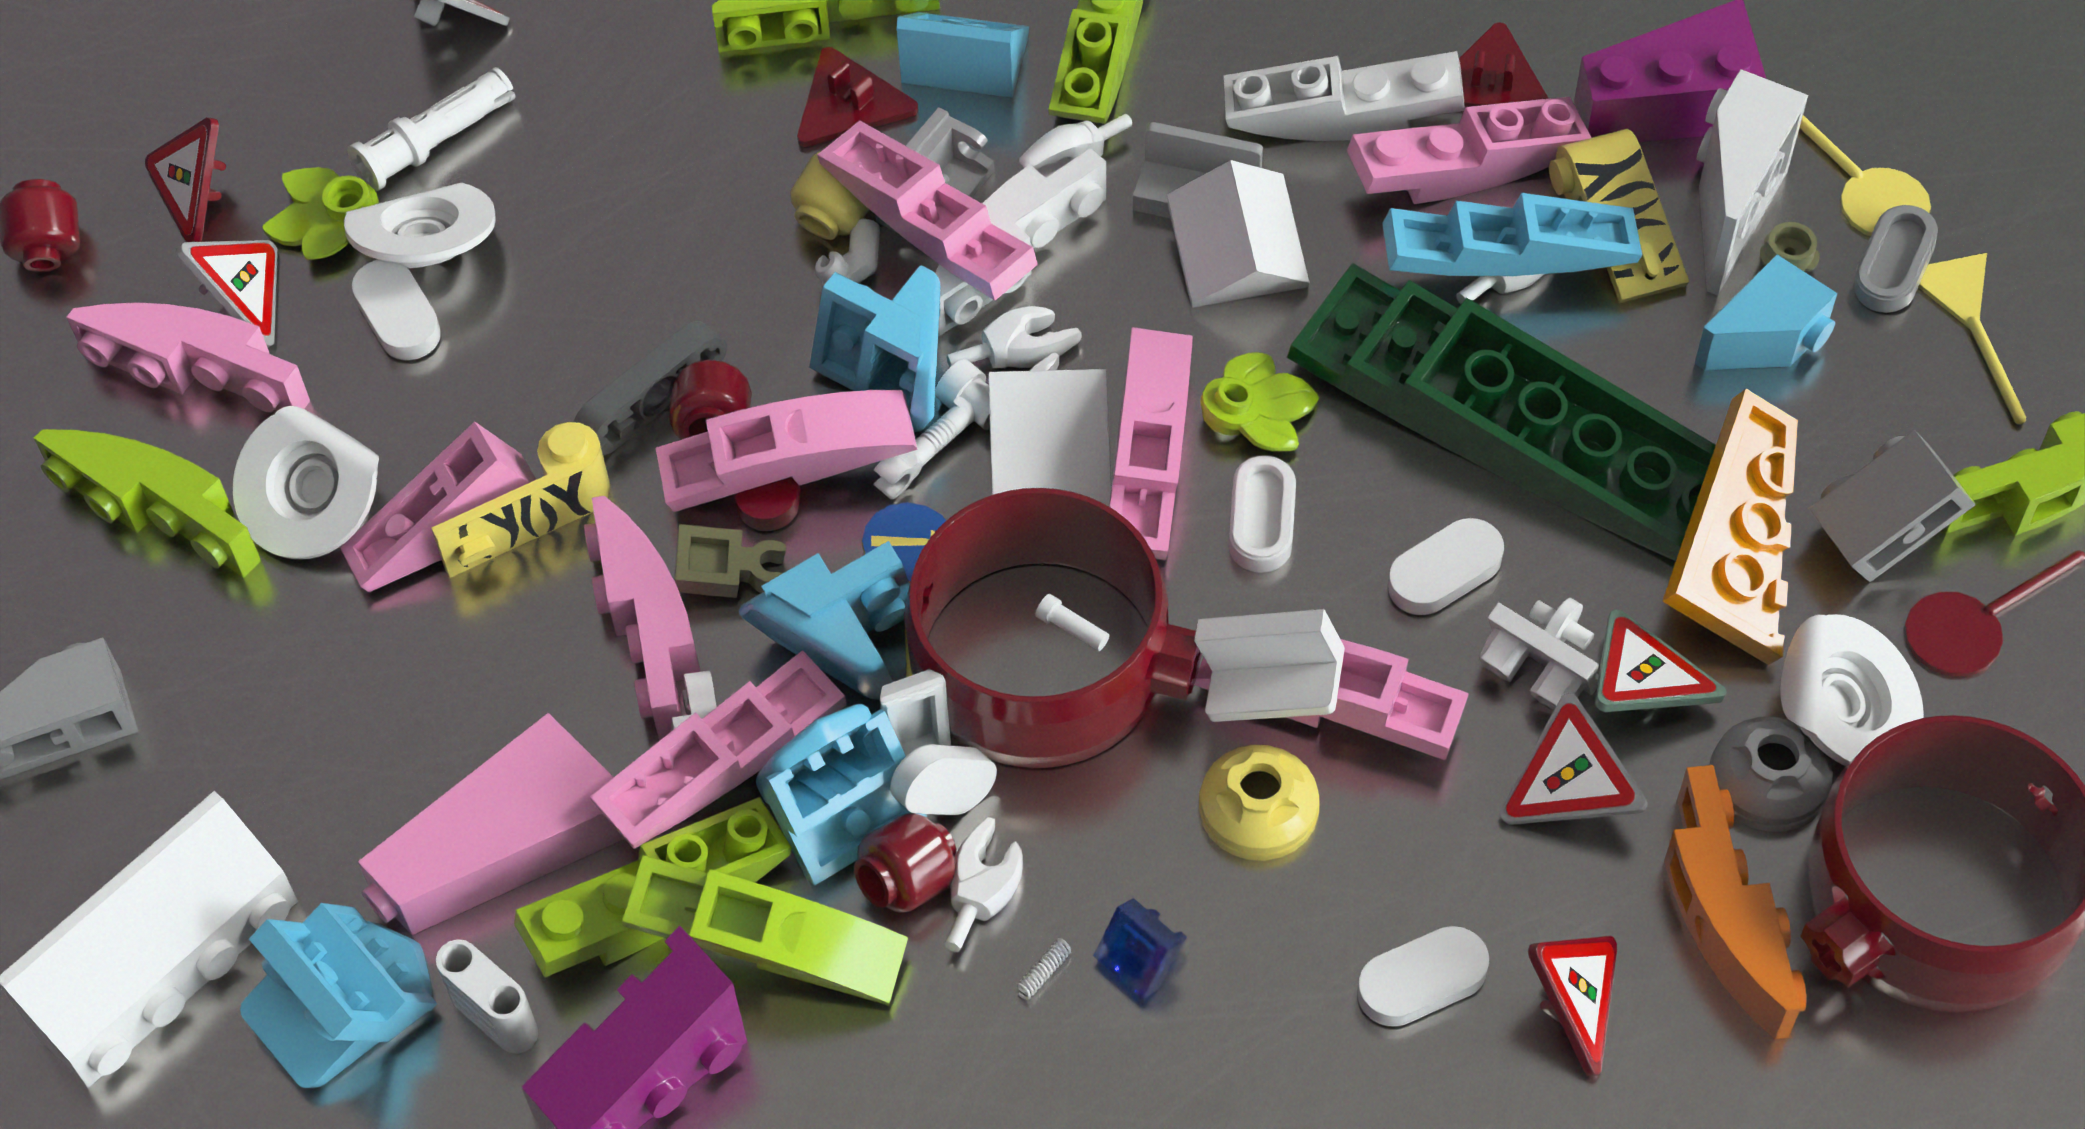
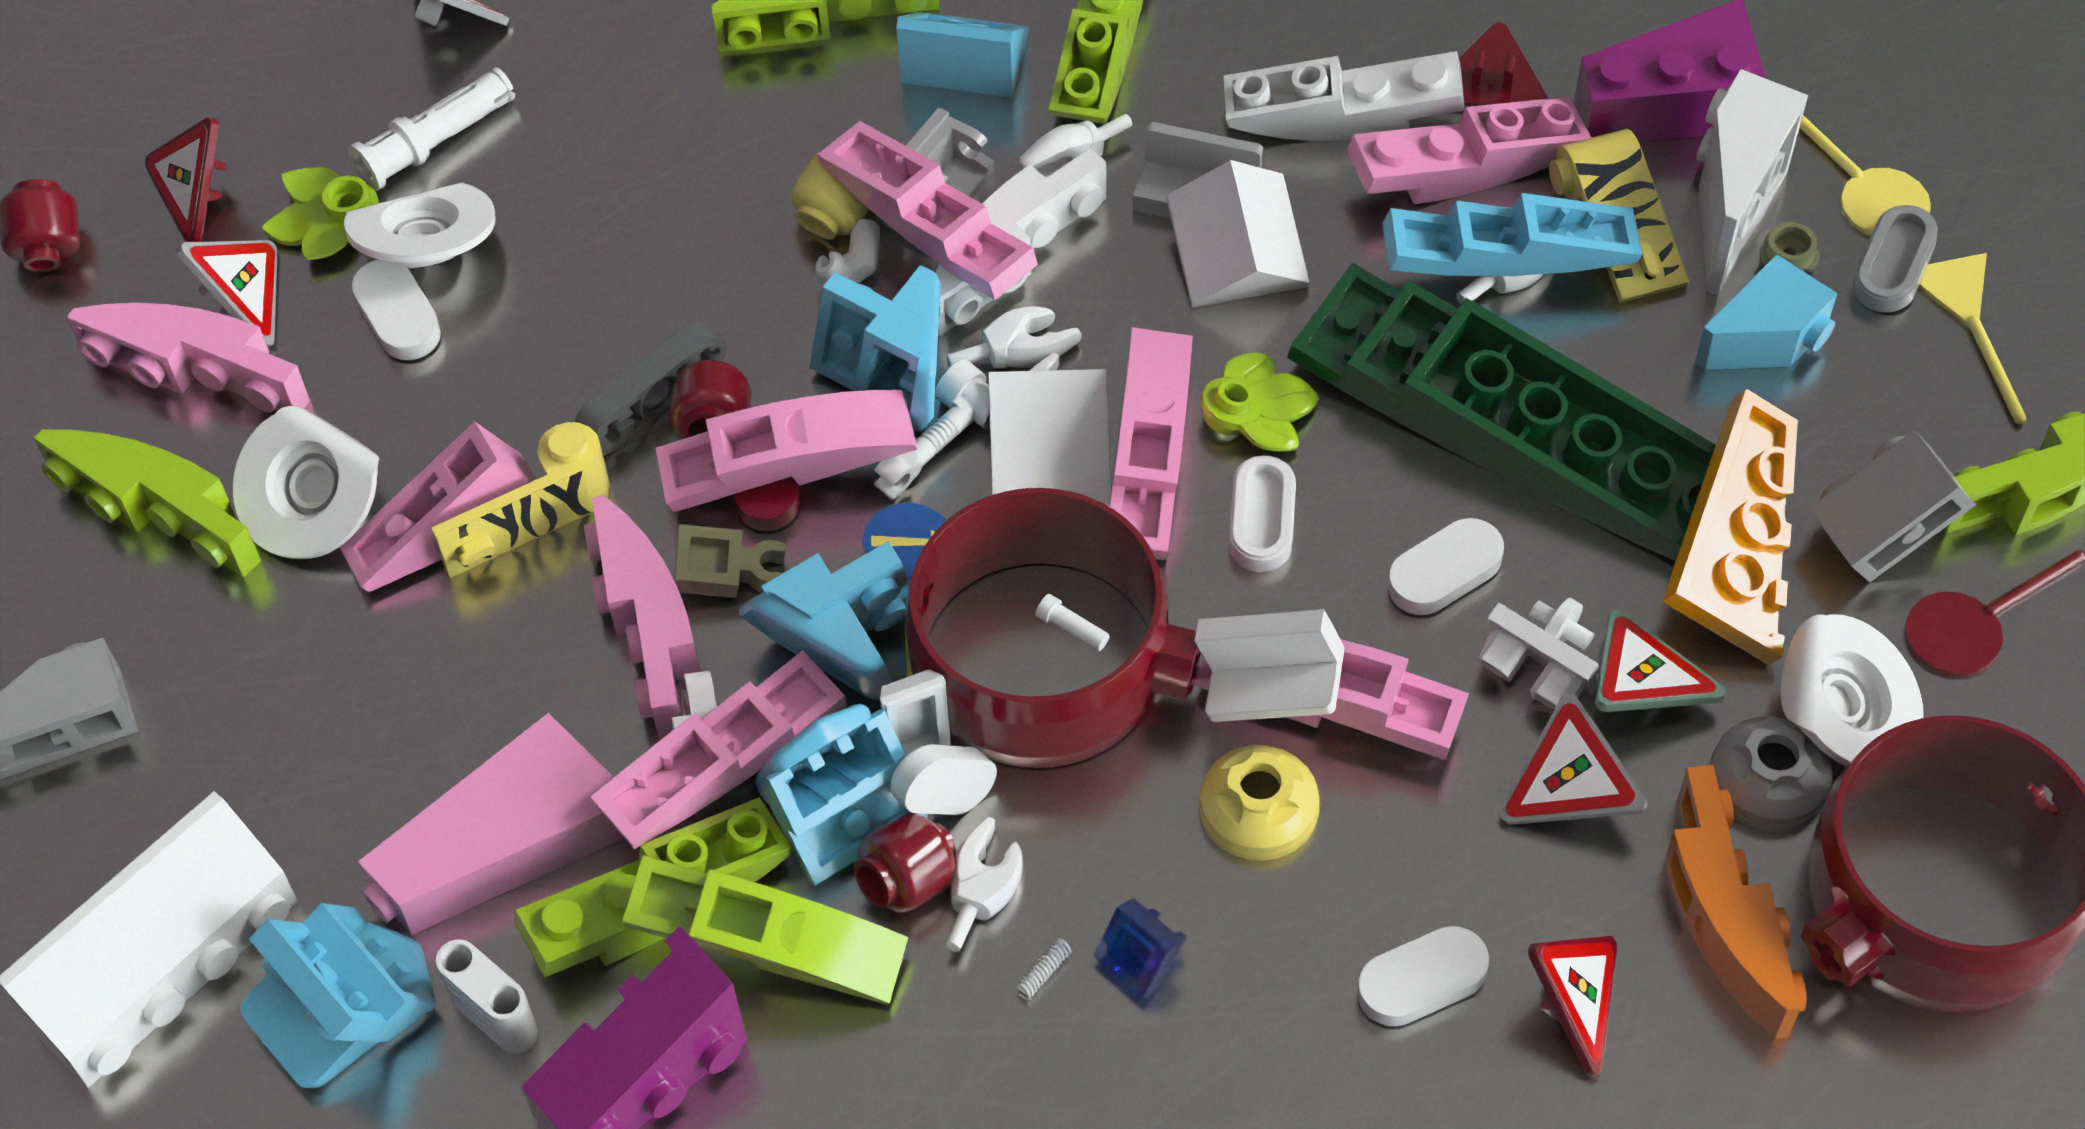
dark red piece [797,47,918,147] -> none

